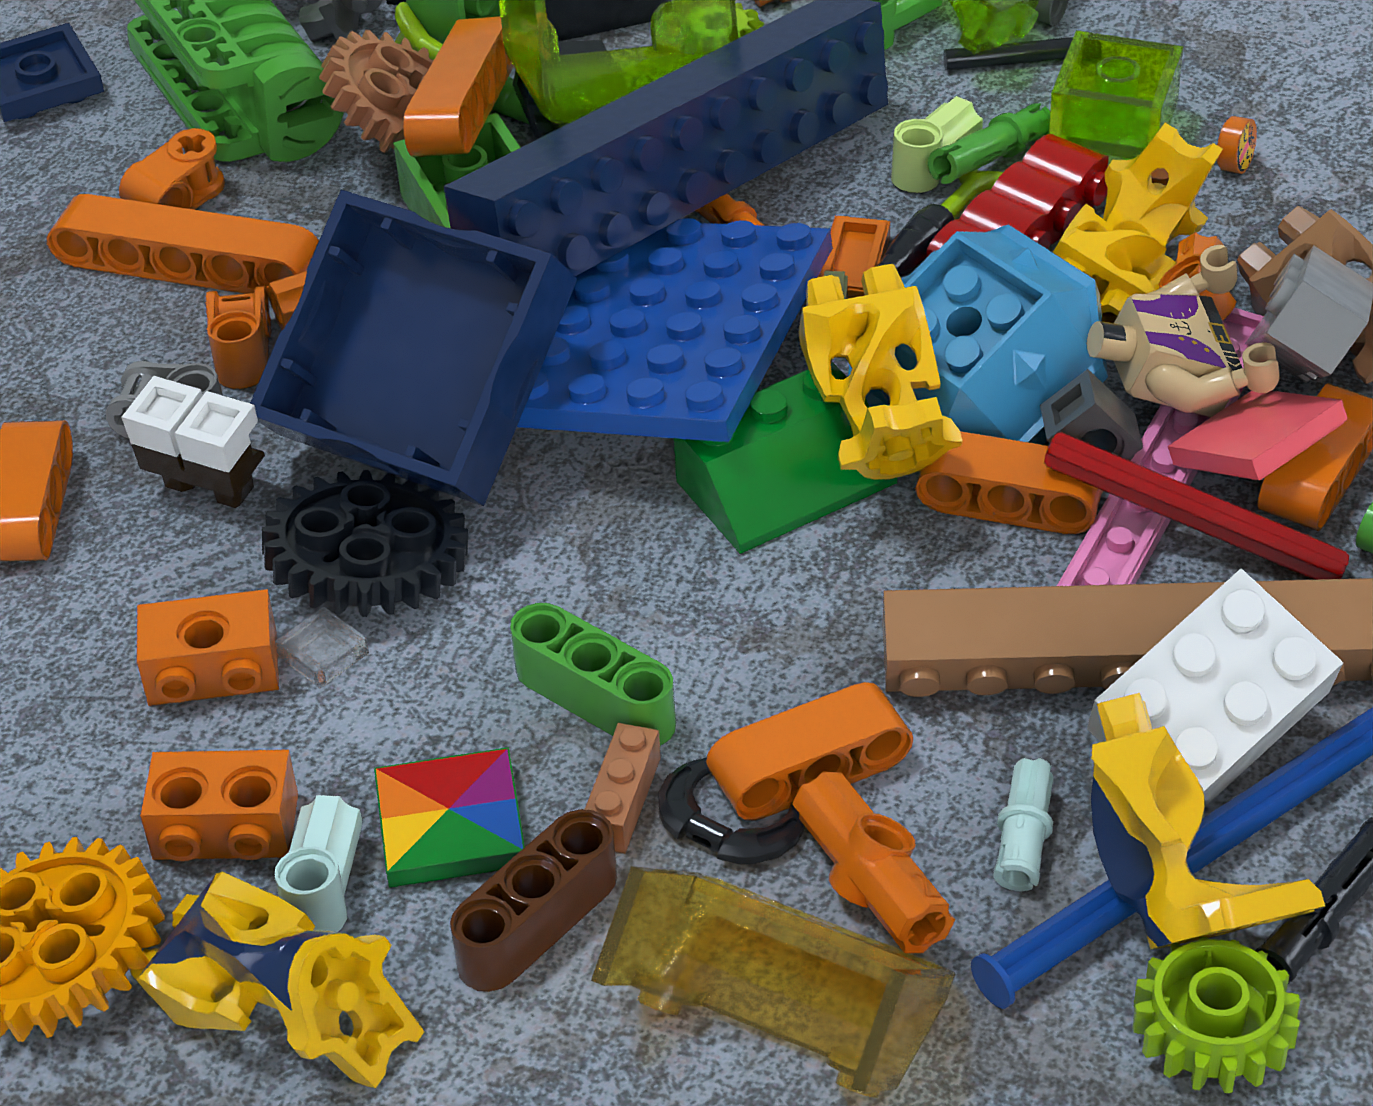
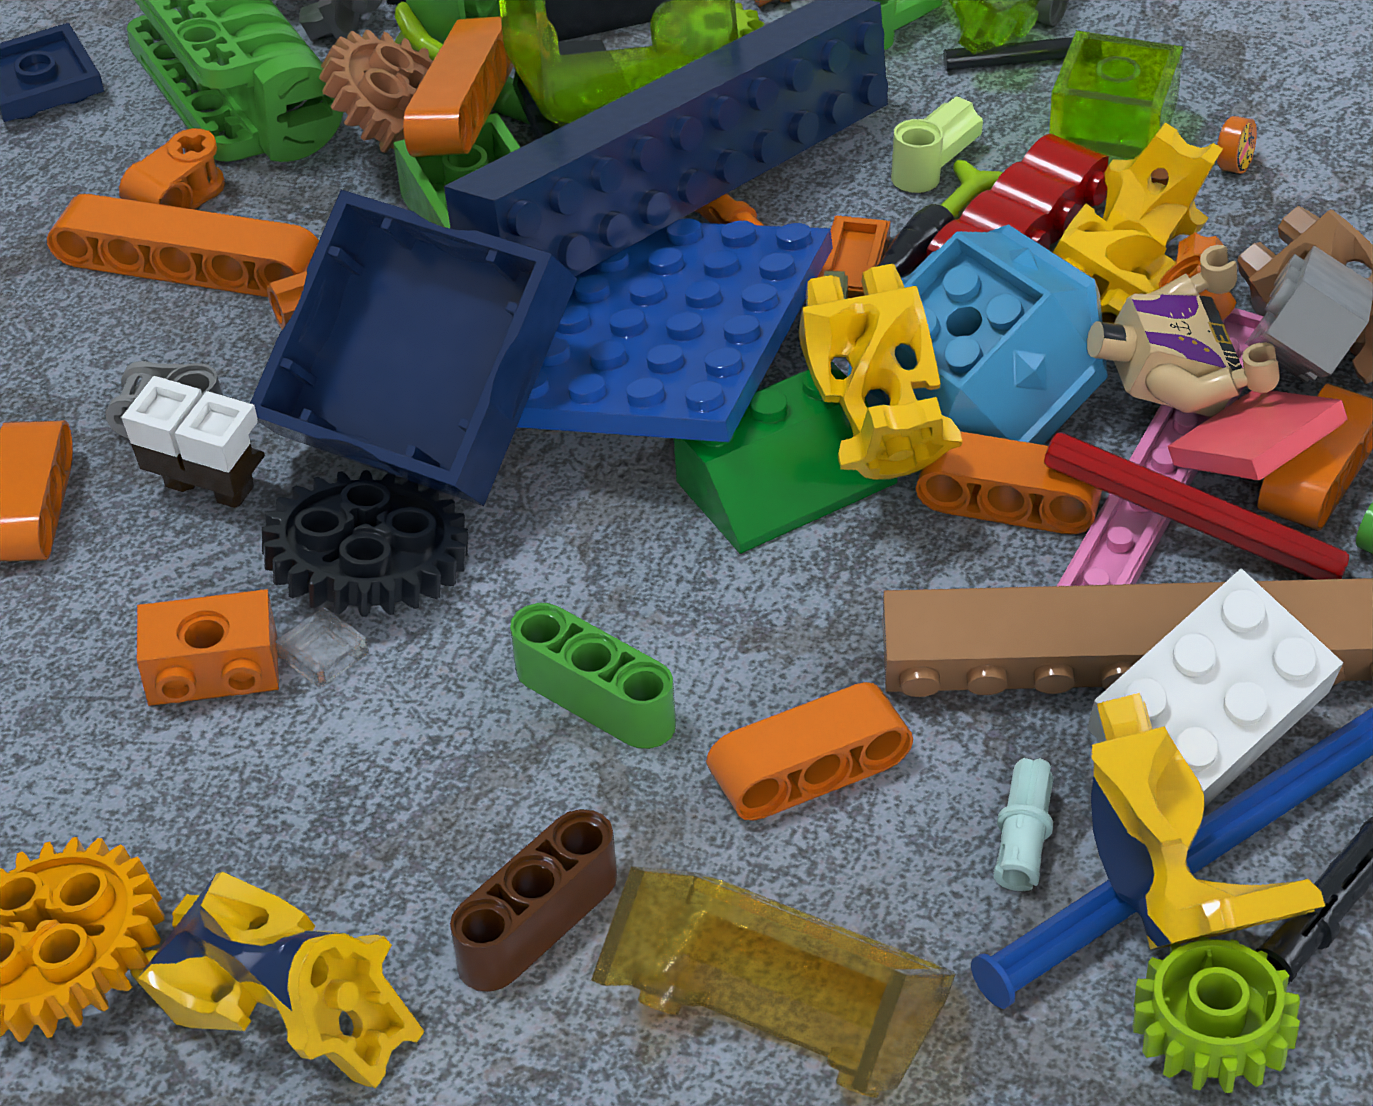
orange brick [140,750,298,861] -> none
orange piece [206,286,271,389] -> none
light aqua piece [275,795,362,932] -> none
tile [374,747,525,888] -> none
nougat piece [585,723,661,854] -> none
black piece [658,758,805,865] -> none
orange piece [792,772,955,953] -> none
bright green pin [928,103,1054,184] -> none
dark grey brick [1040,369,1143,461] -> none

